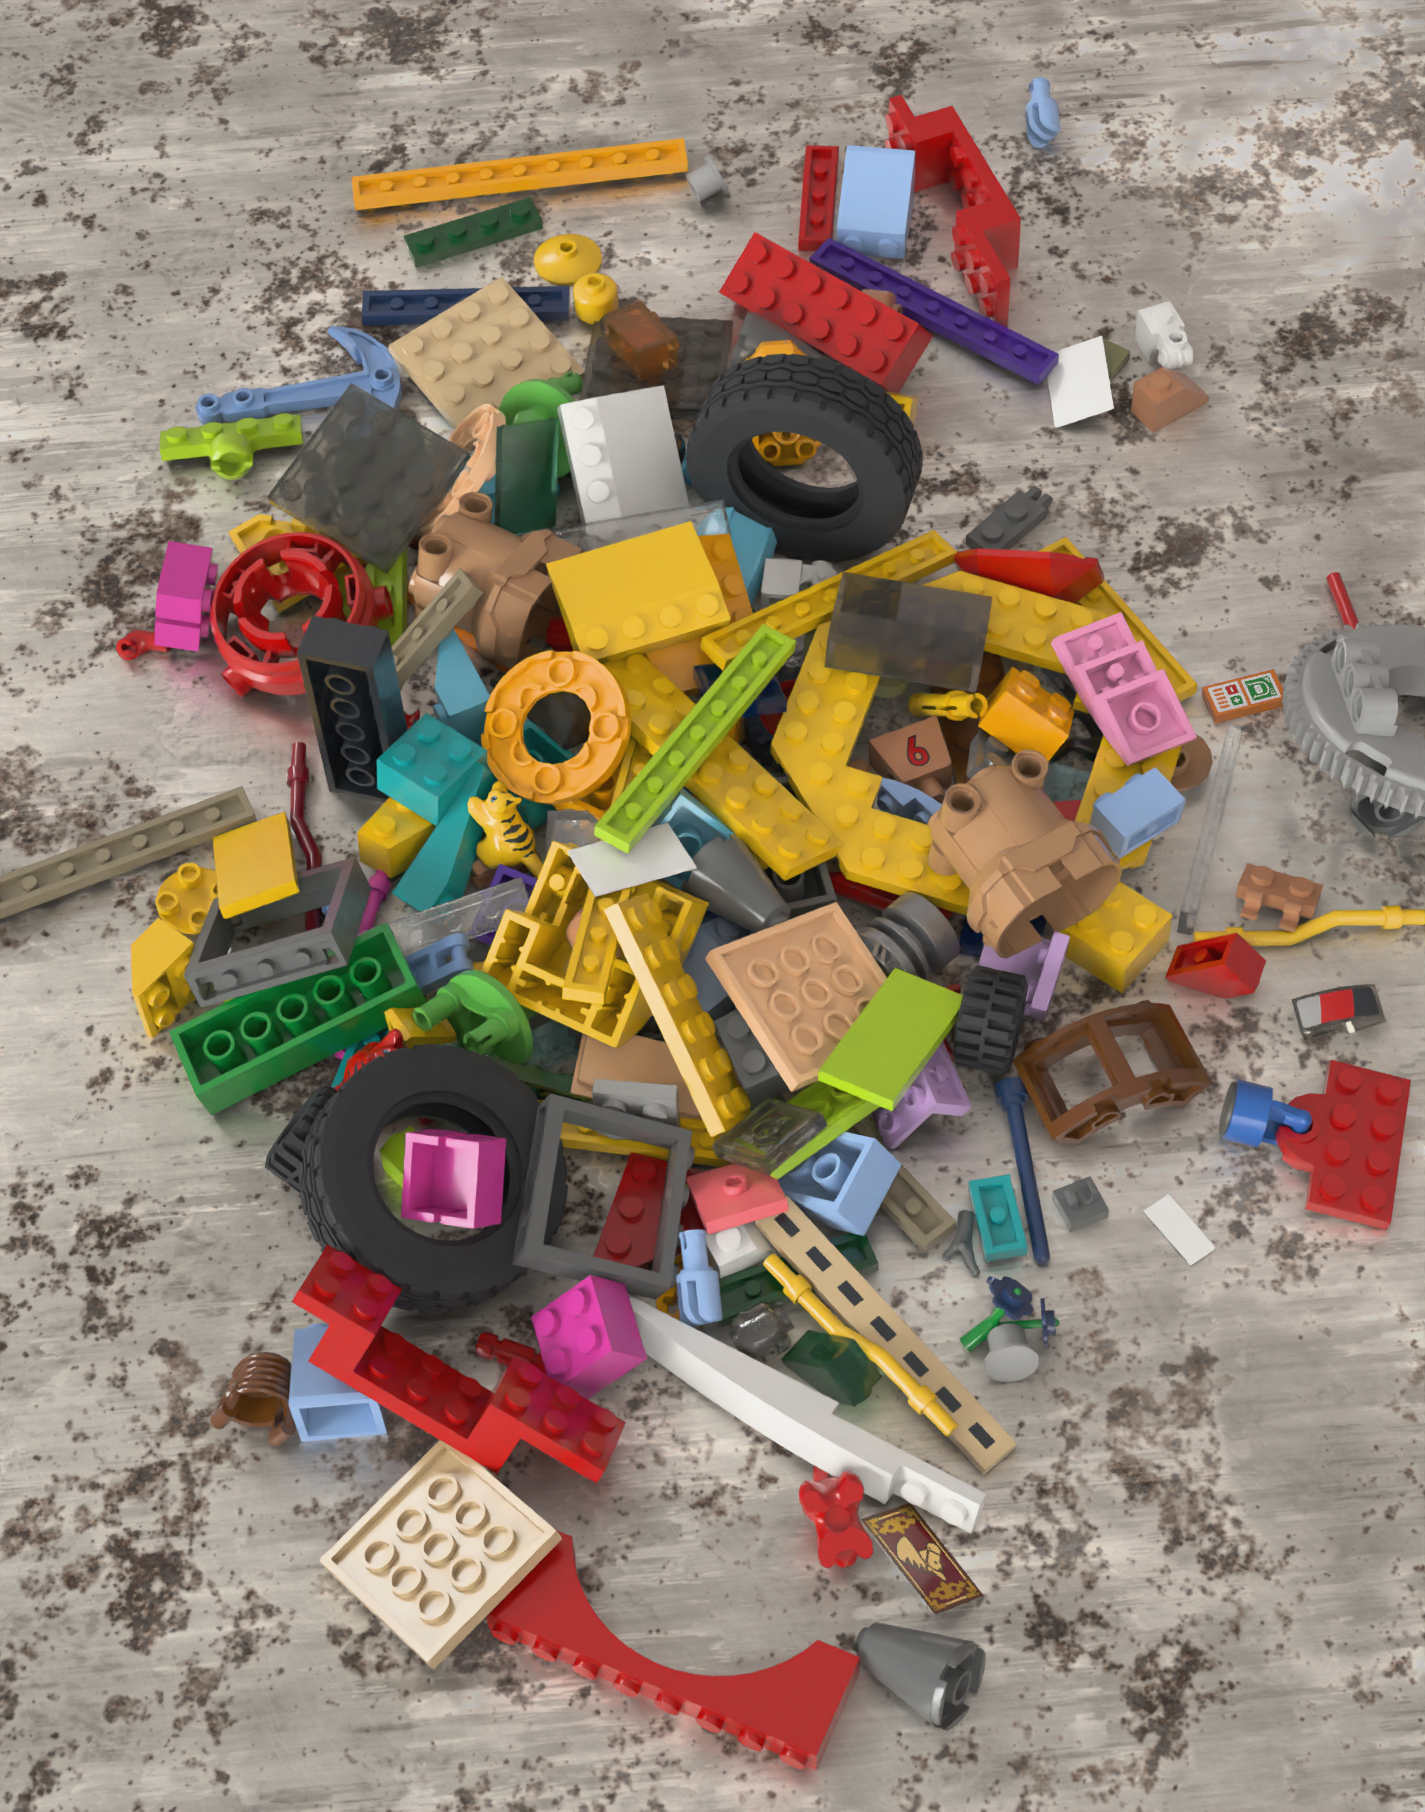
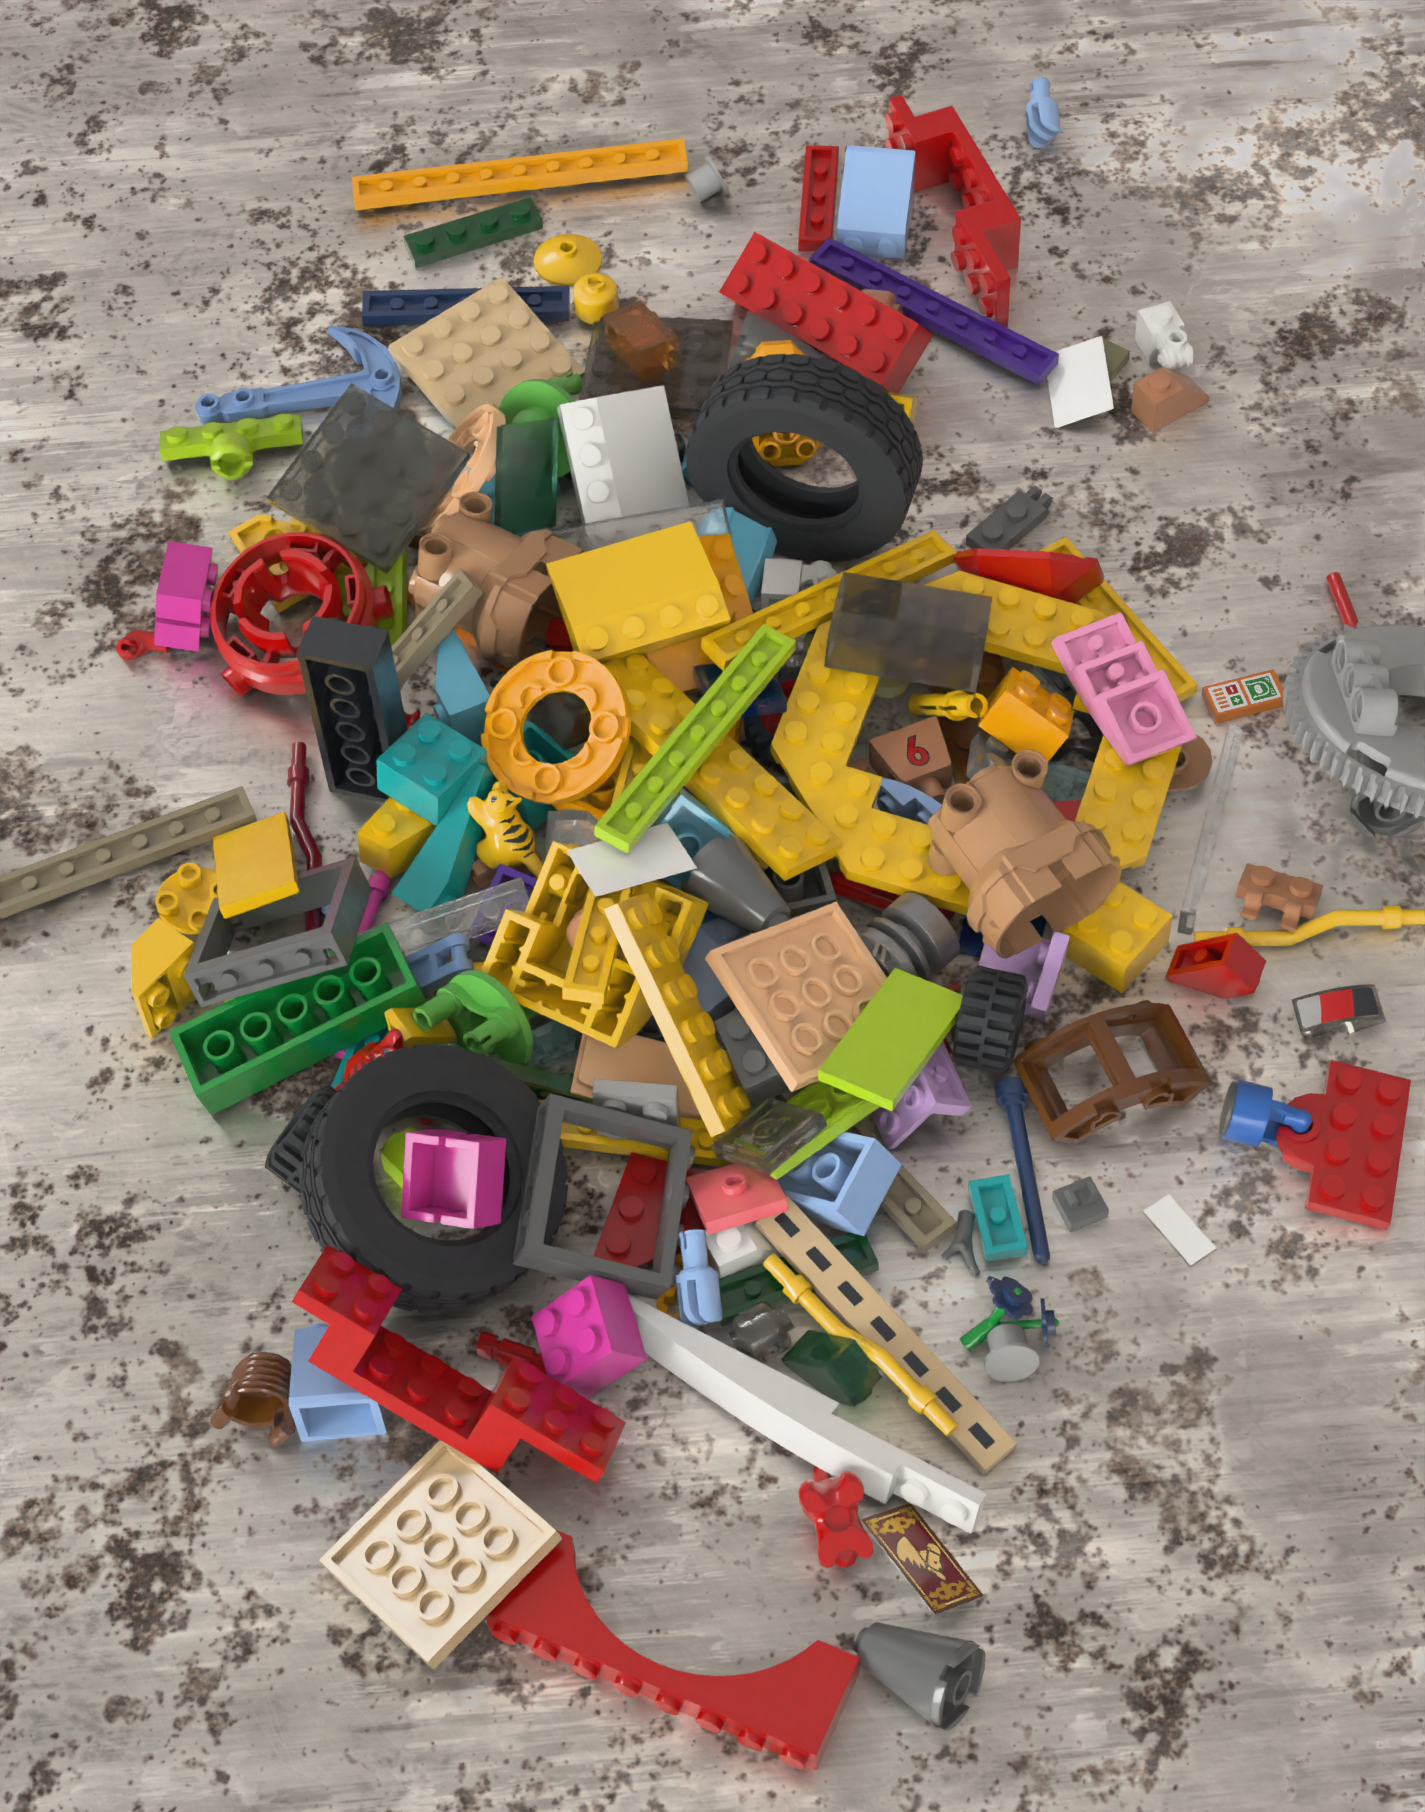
light blue brick [1090,767,1186,859] -> none

